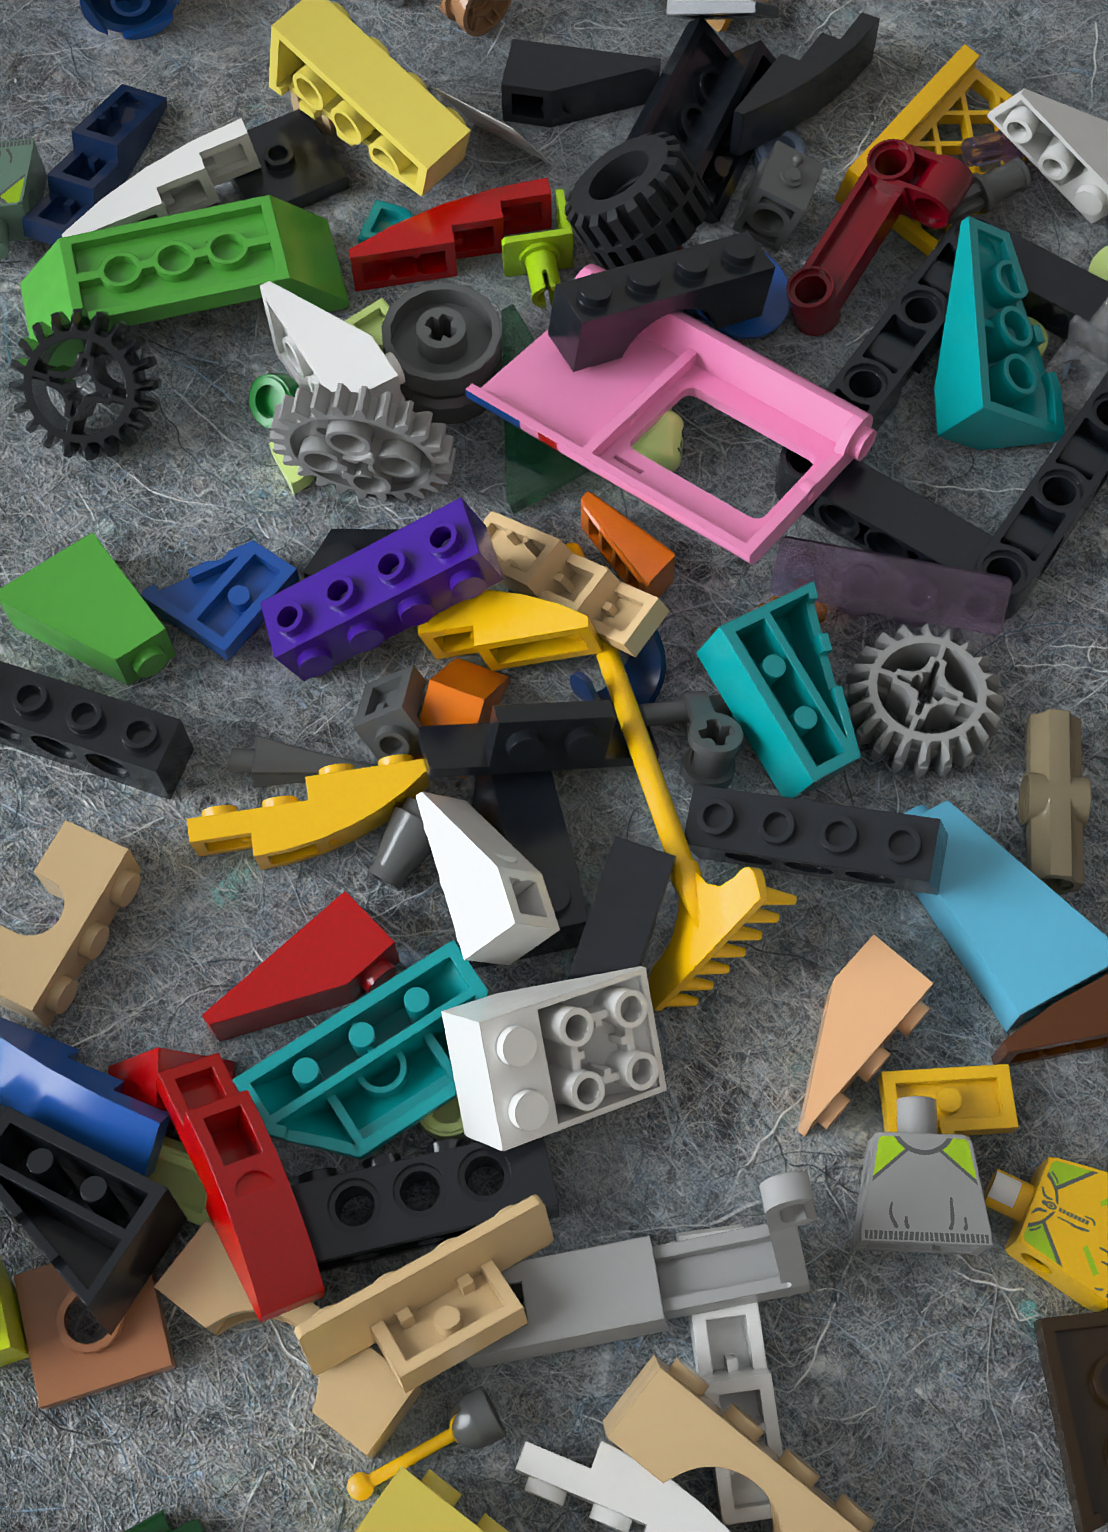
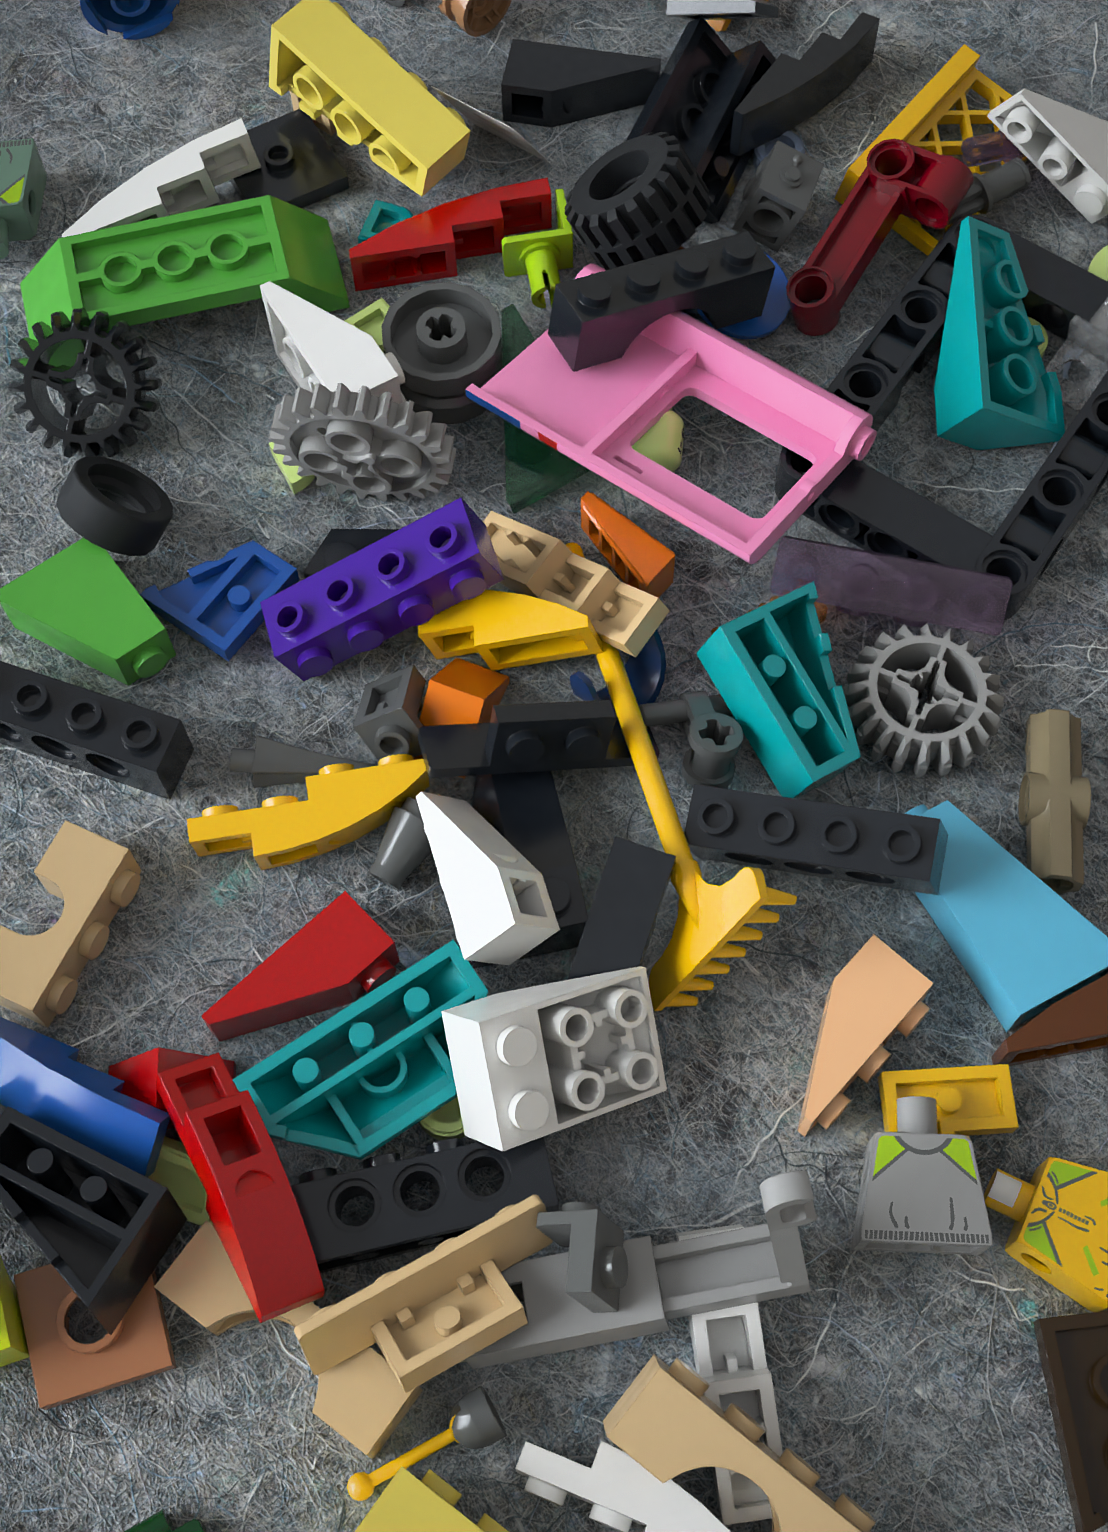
dark blue slope [22,84,167,245] -> none
green tile [249,373,299,428] -> none
none -> black tyre [56,456,173,556]
none -> dark grey bracket [536,1202,628,1313]

